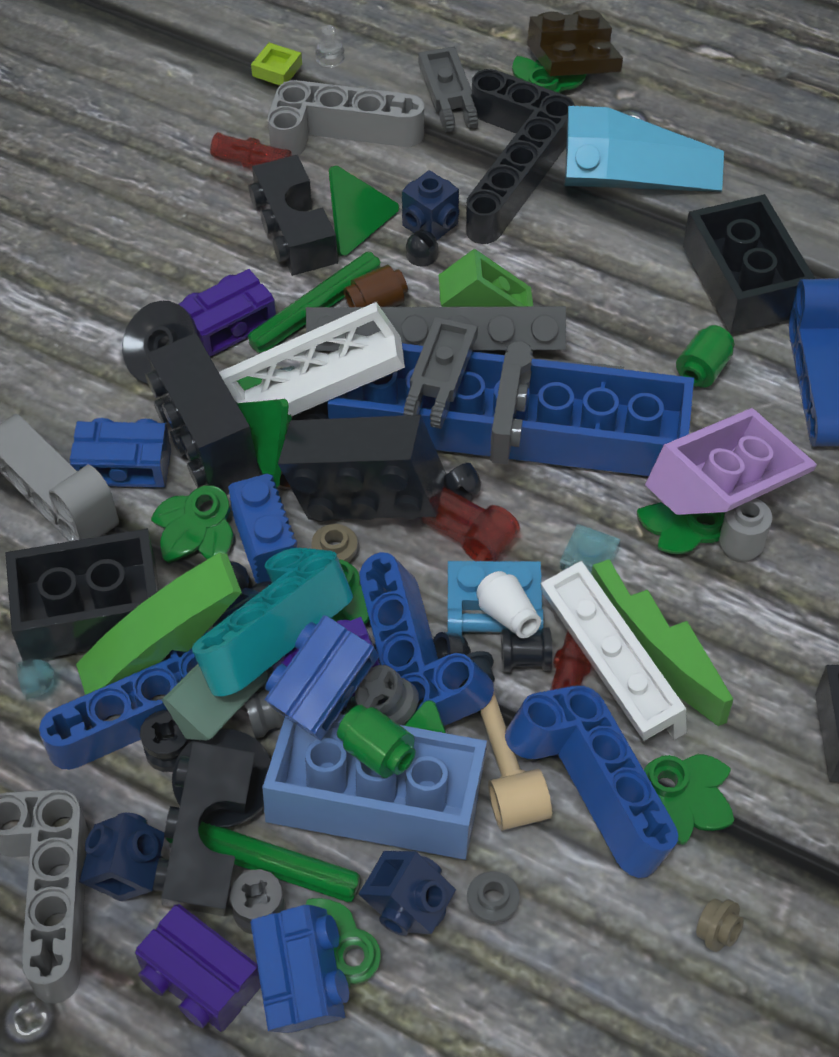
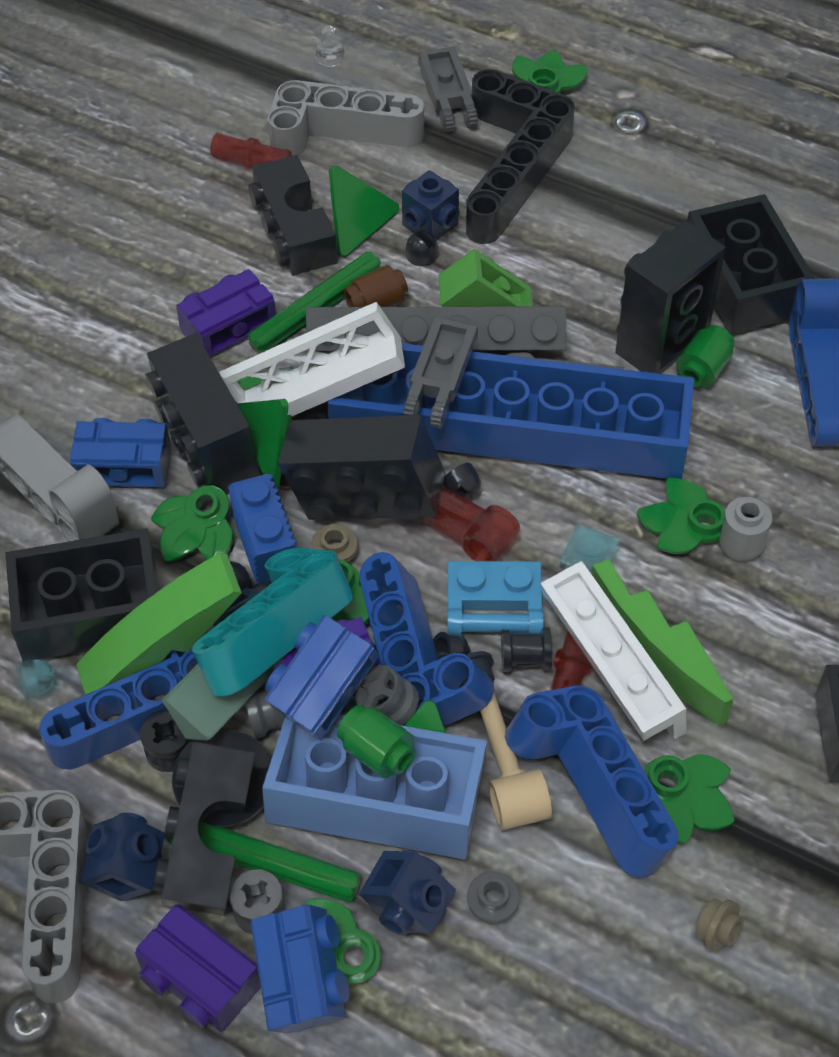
black dish [122,301,197,384] -> none
lime plate [251,42,302,85] -> none
white cone [476,571,541,638] -> none
dark grey hinge [490,341,533,465] -> none
dark brown plate [527,10,623,76] -> none
medium azure wedge [564,106,724,192] -> none
lavender slope [645,408,817,515] -> none
none -> black brick [615,220,726,374]

